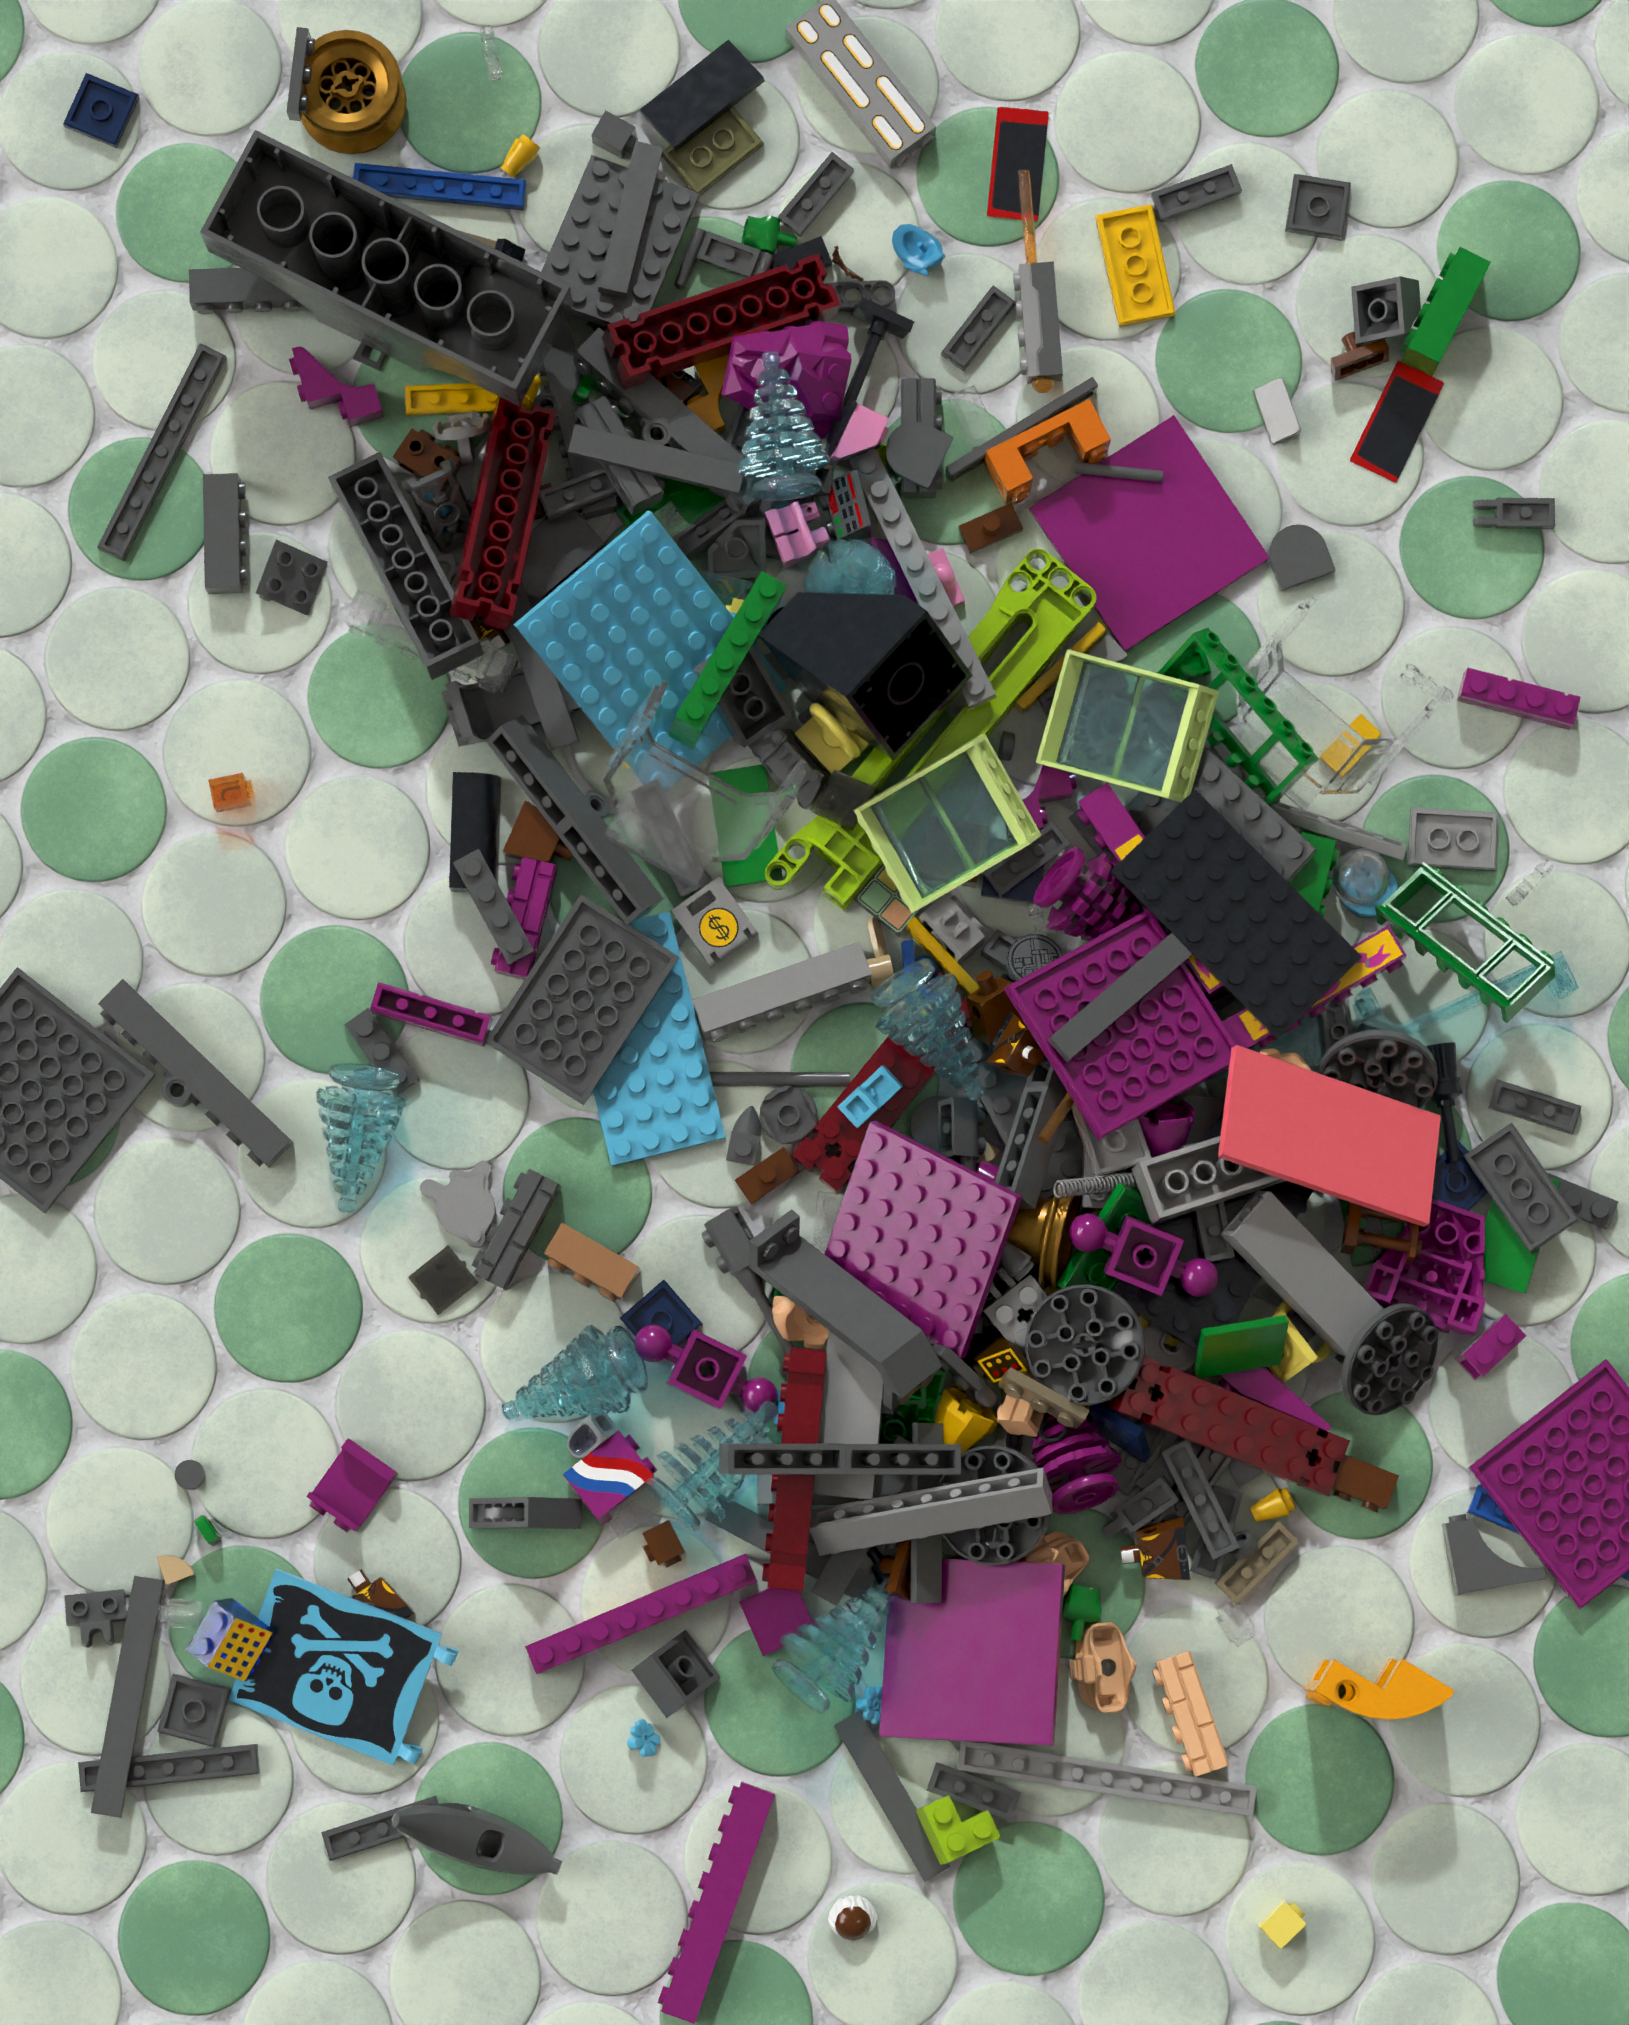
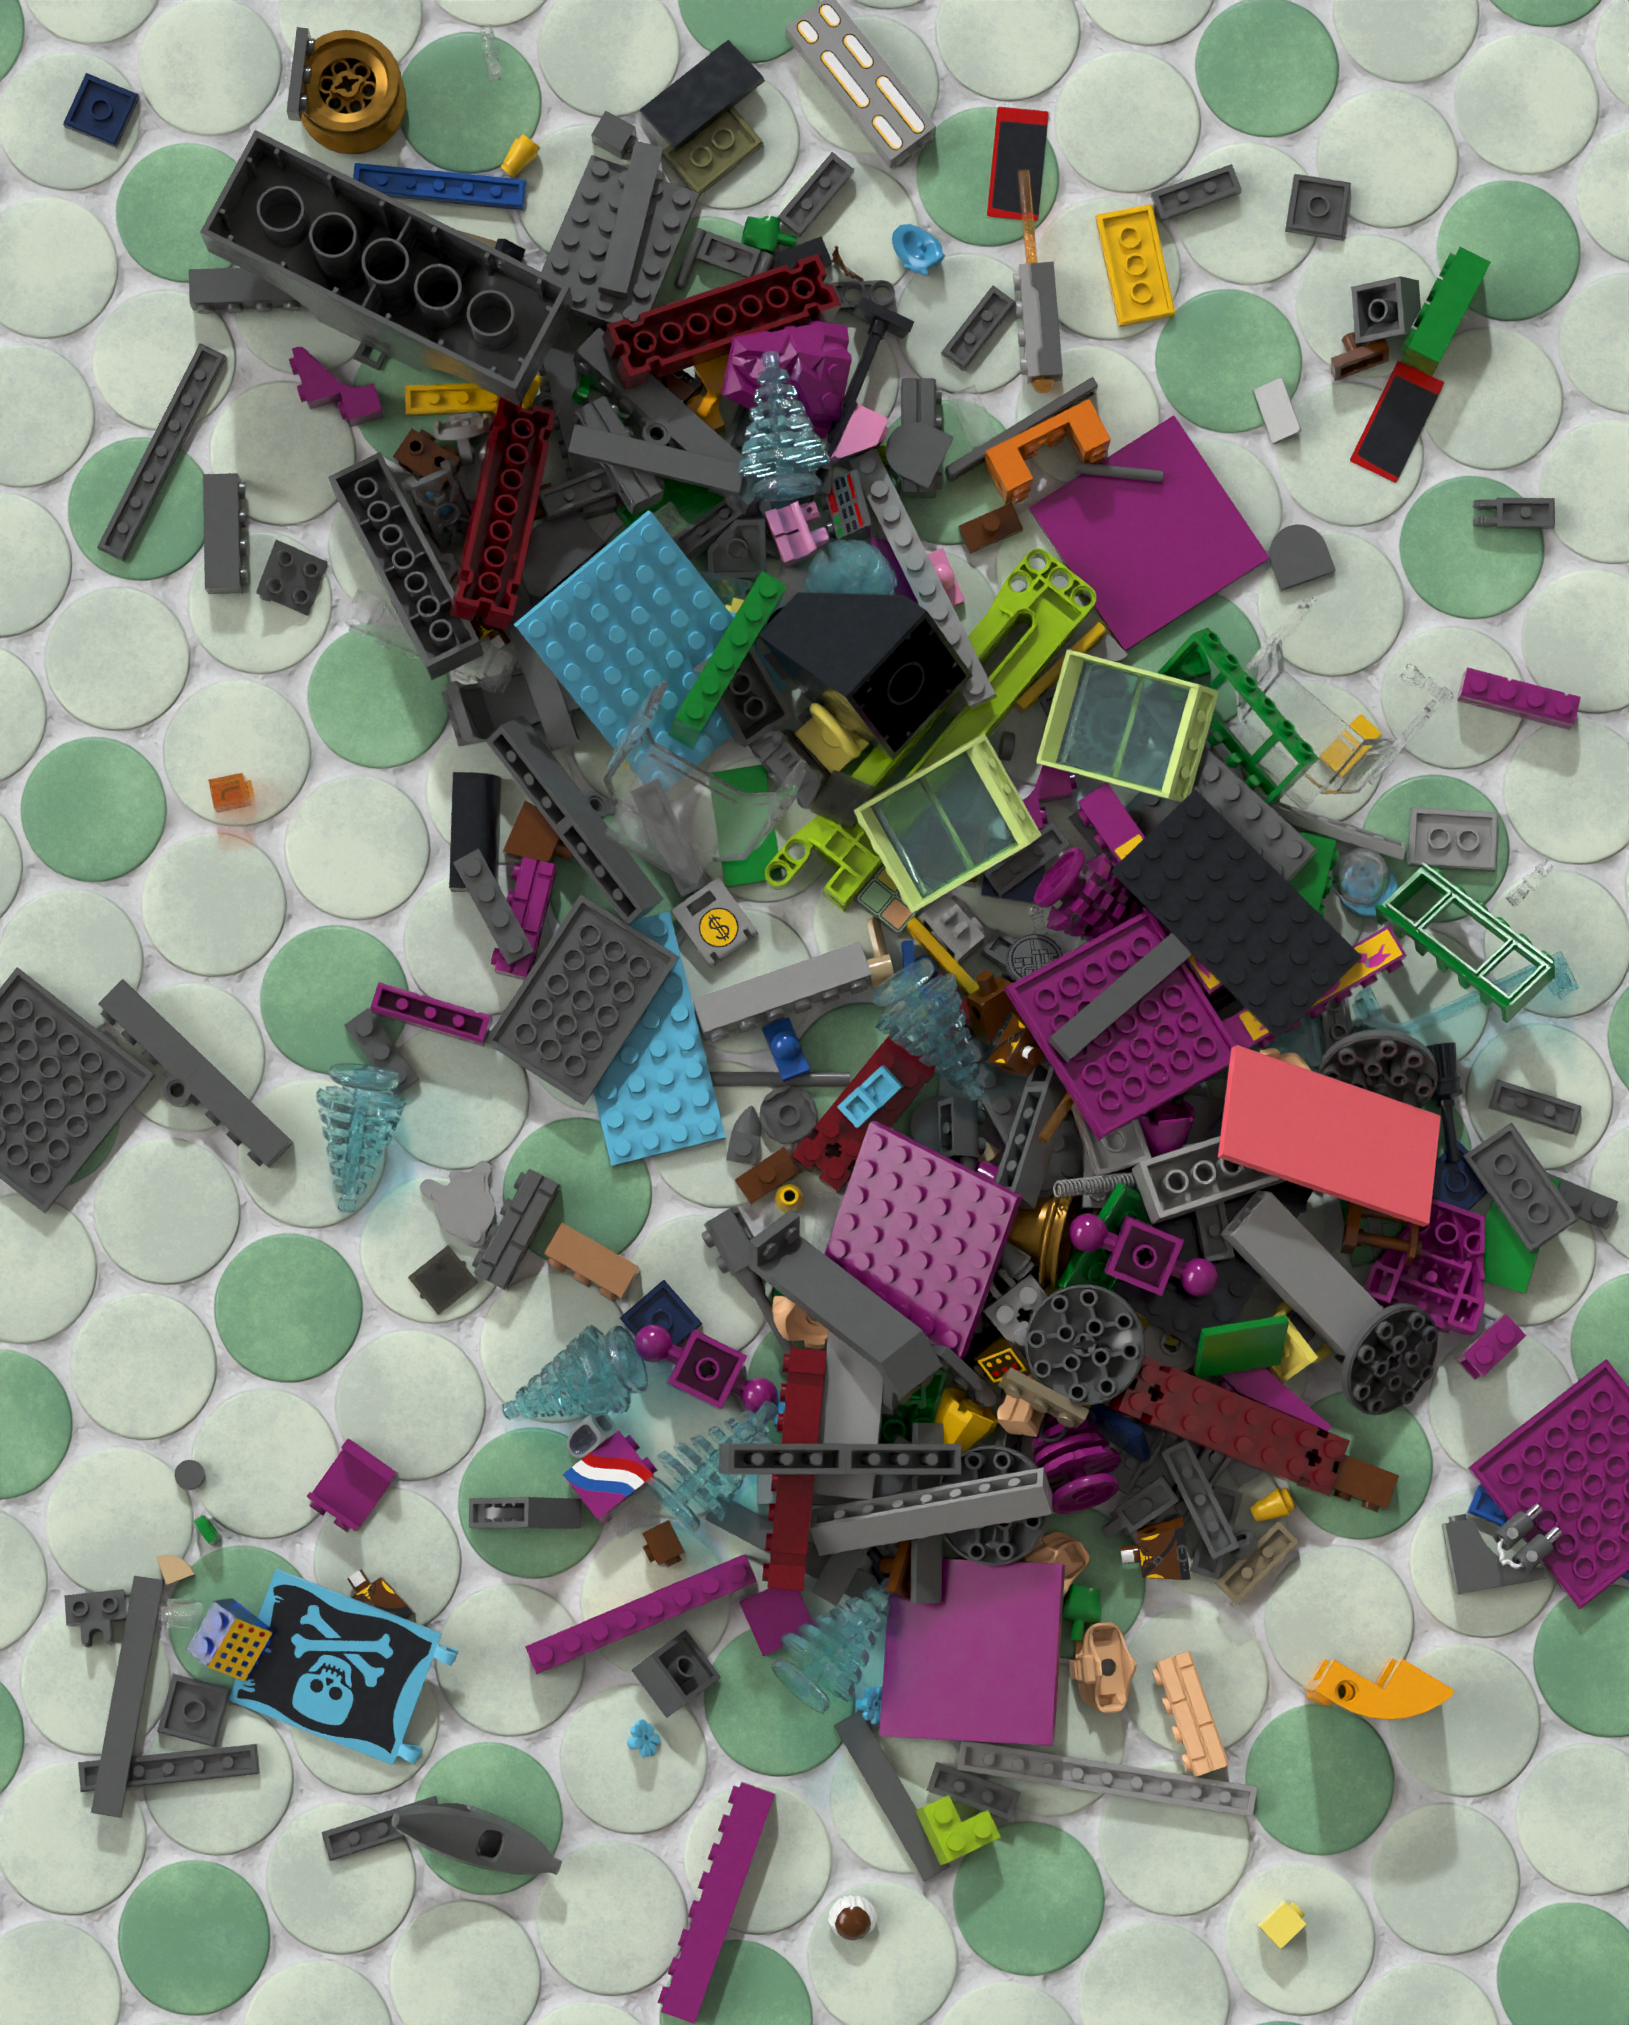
none -> light orange tile [695,390,718,420]
none -> blue tile [762,1017,810,1082]
none -> yellow cone [775,1184,804,1213]
none -> dark grey piece [1493,1504,1562,1574]

